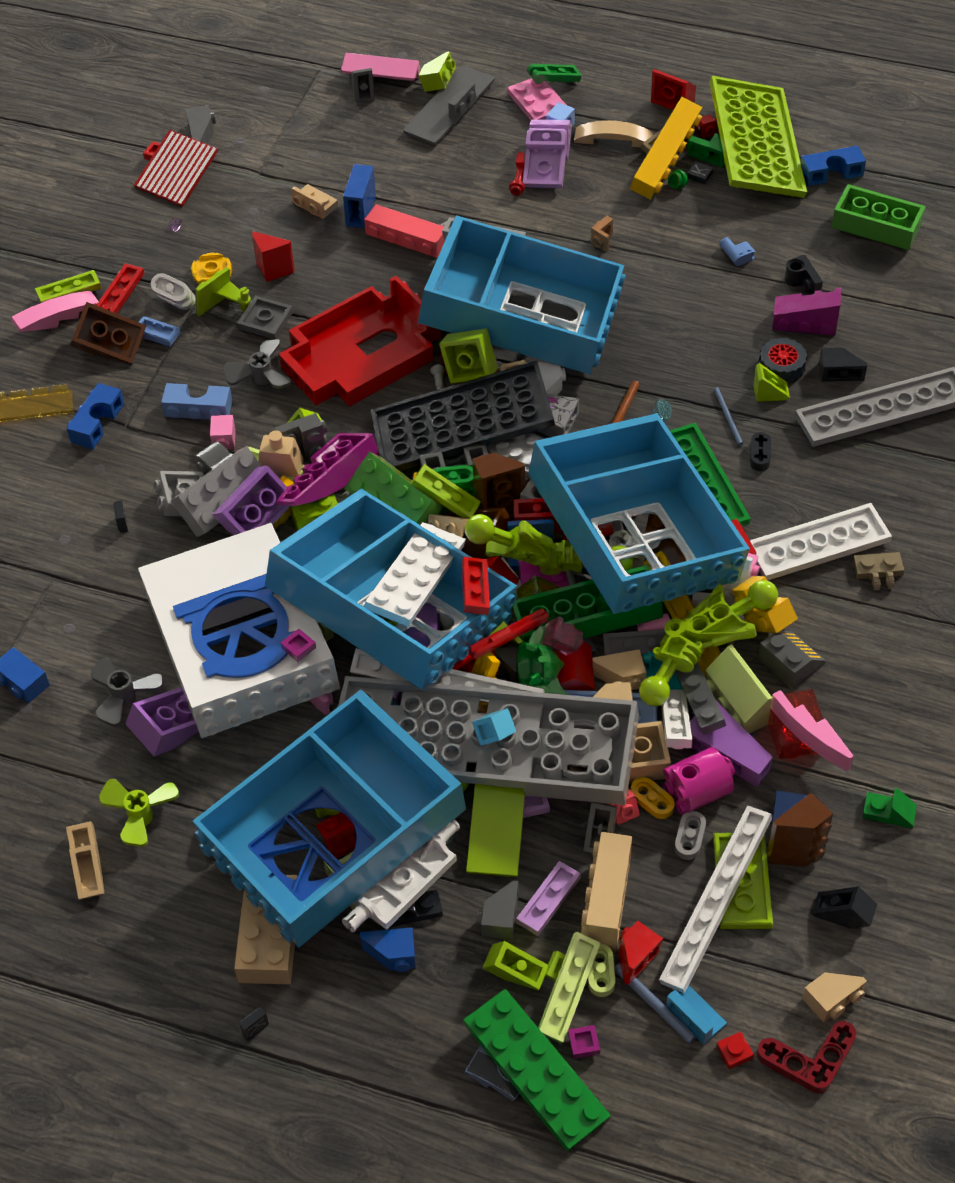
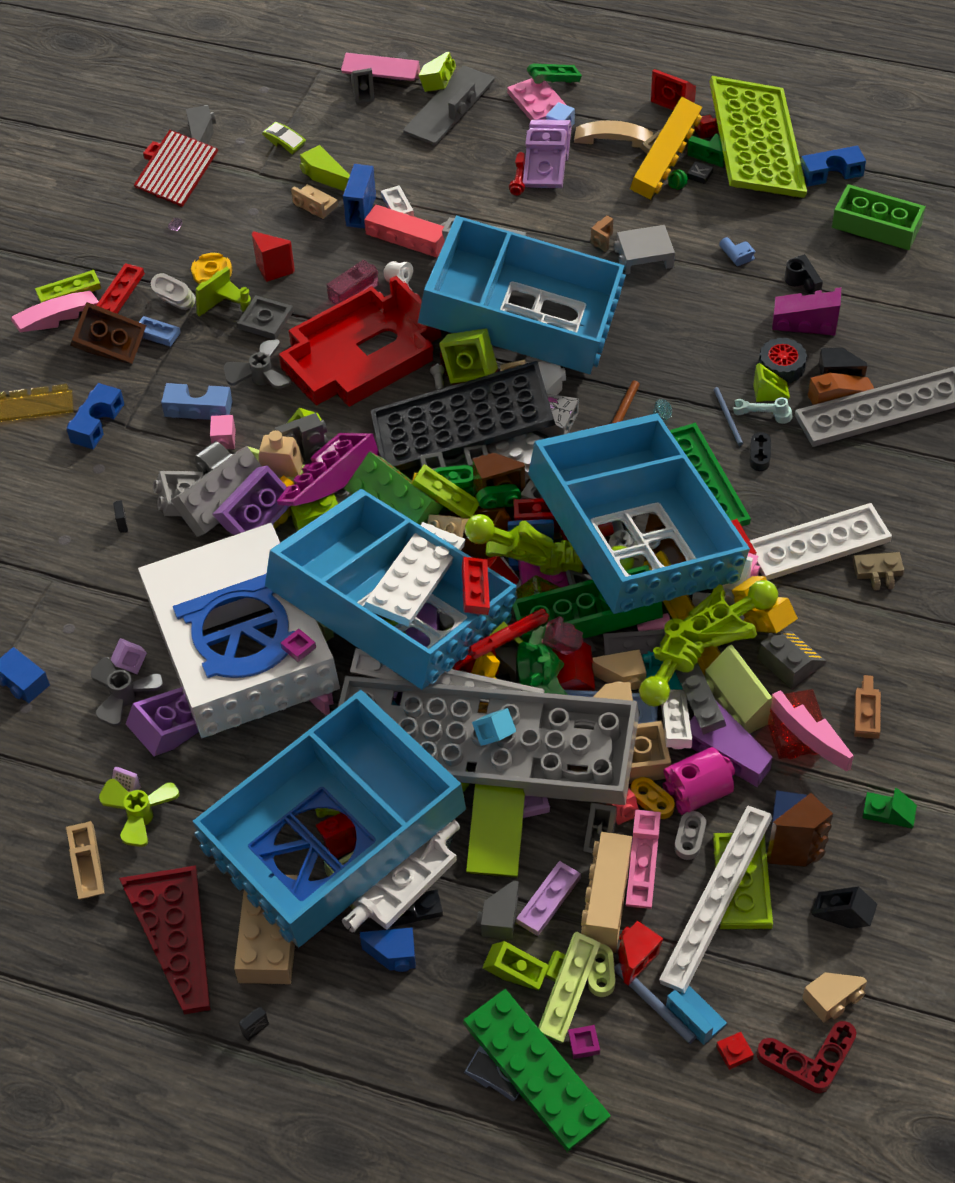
none -> lavender panel [111,638,147,674]
none -> slope [112,767,141,792]
none -> dark red wing [119,865,211,1015]
none -> slope [262,122,306,155]
none -> lime slope [300,145,350,191]
none -> clear pink brick [327,259,379,305]
none -> white plate [381,185,414,216]
none -> white piece [384,261,413,290]
none -> green plate [476,484,521,509]
none -> light grey panel [614,225,675,274]
none -> bright pink slope [626,810,661,909]
none -> light aqua brick [733,397,793,424]
none -> dark orange slope [808,373,874,405]
none -> medium nougat hinge [854,675,881,739]

